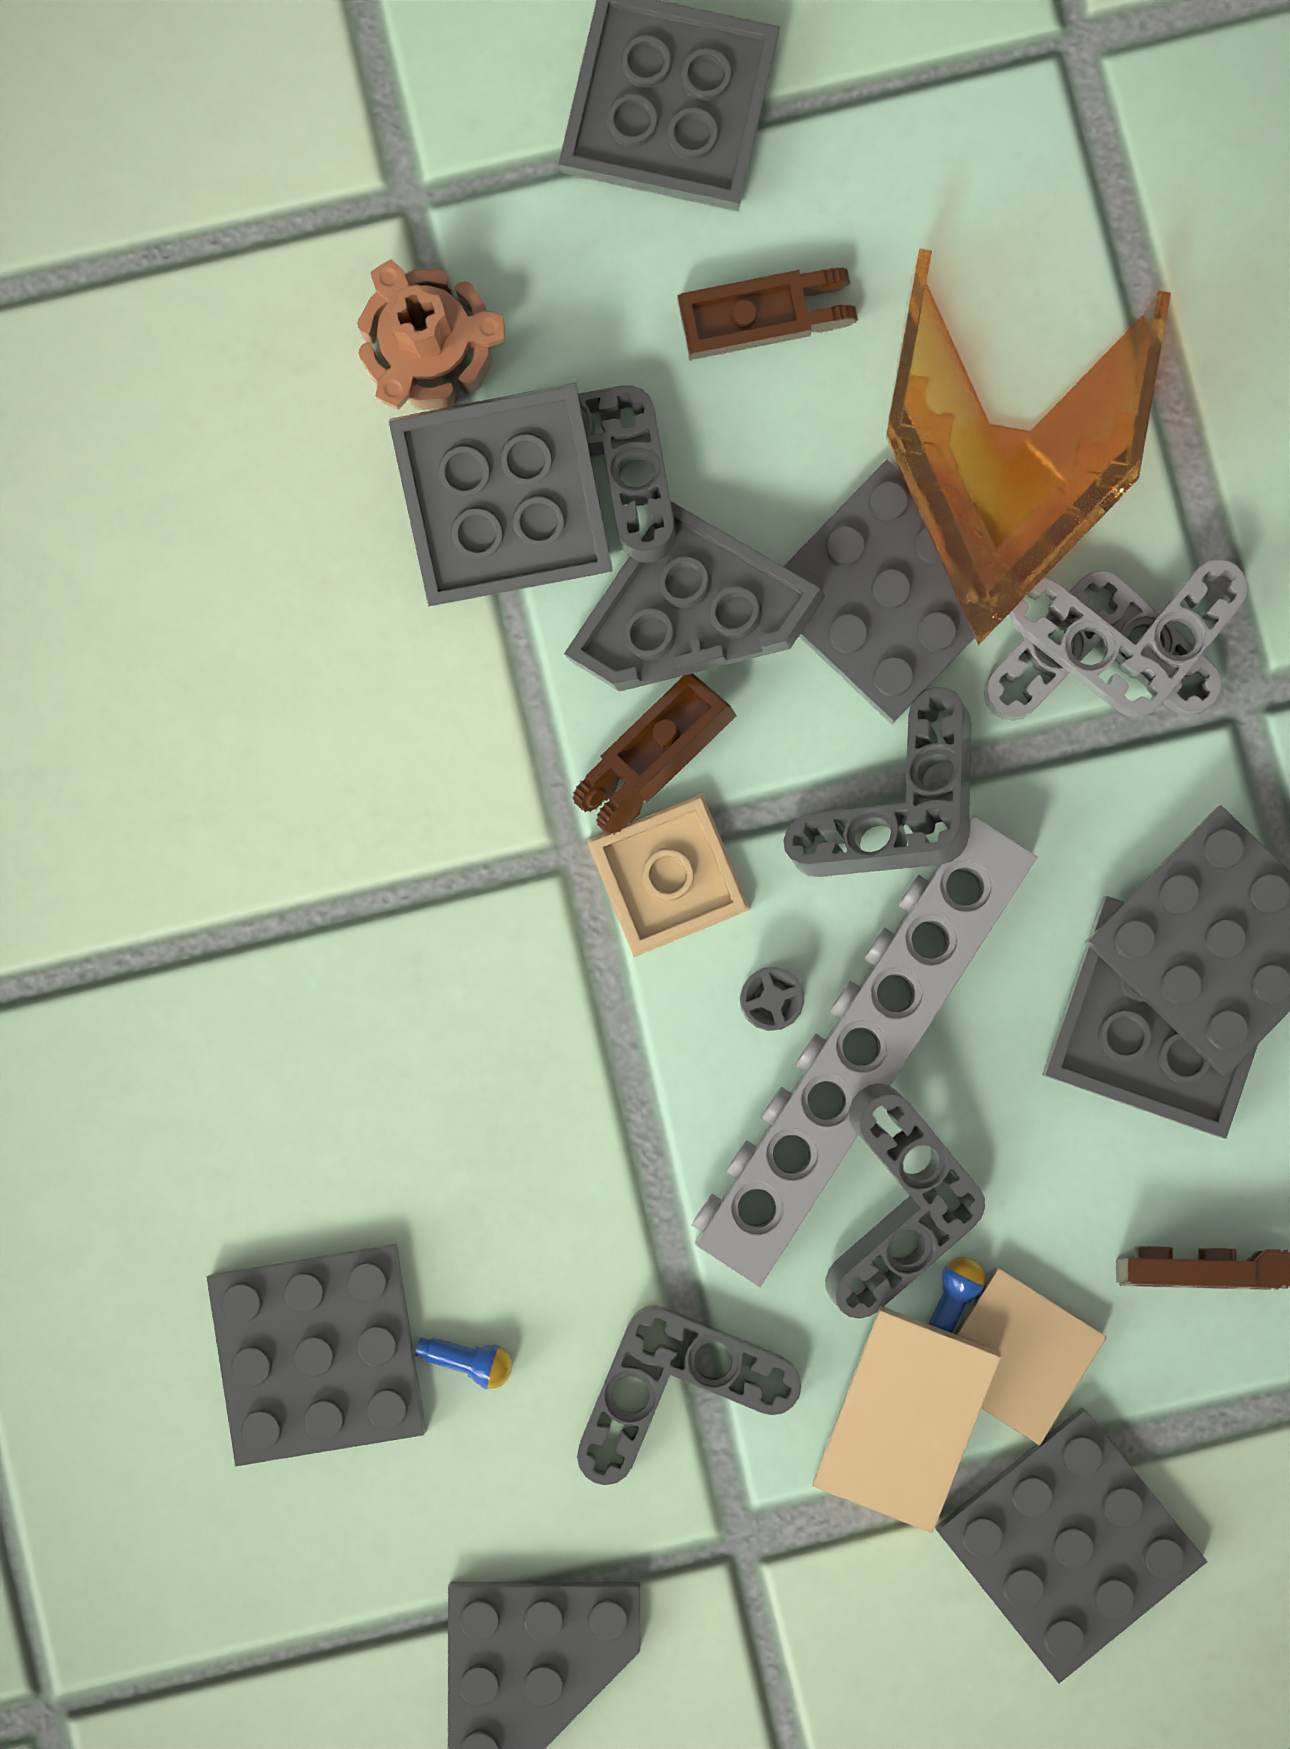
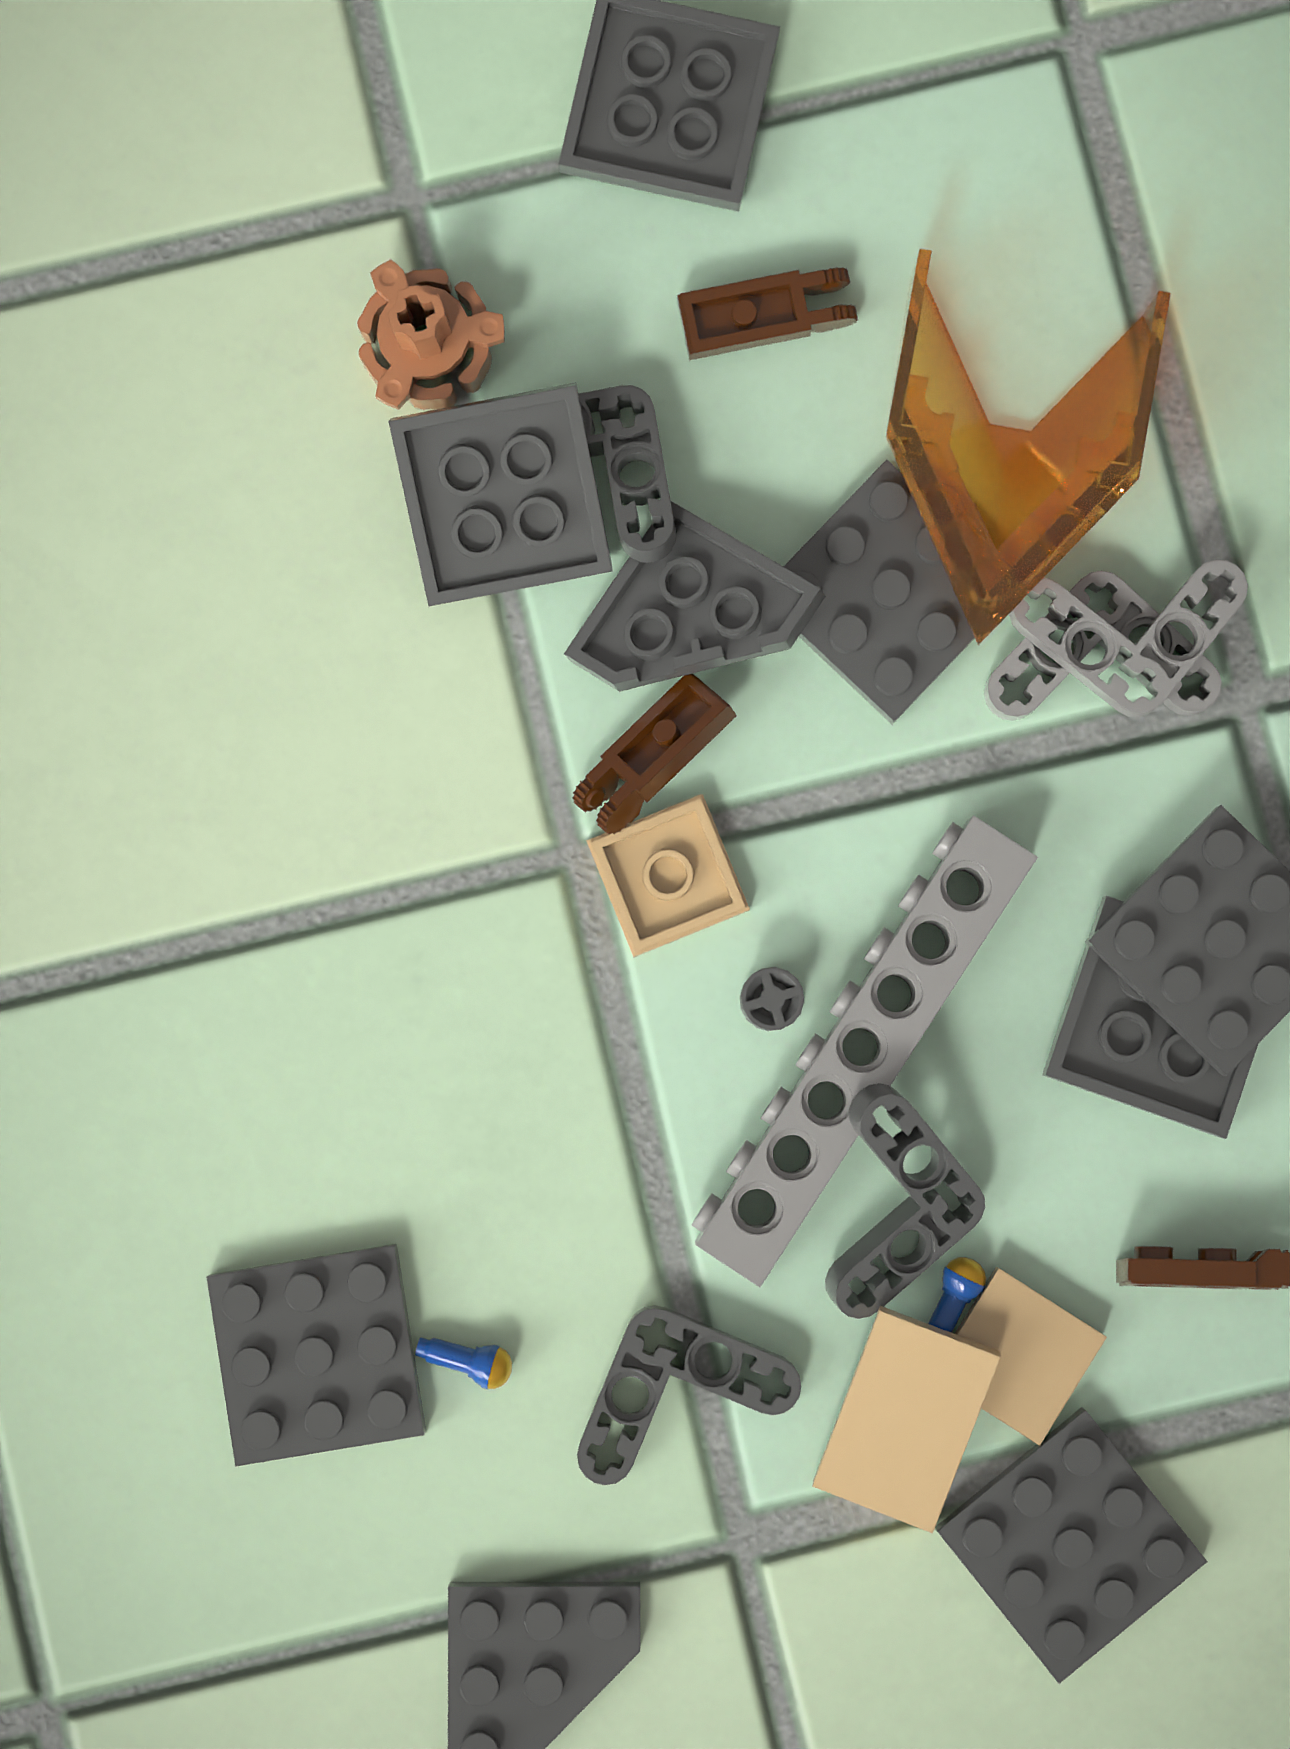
dark grey beam [783,687,972,877] -> none

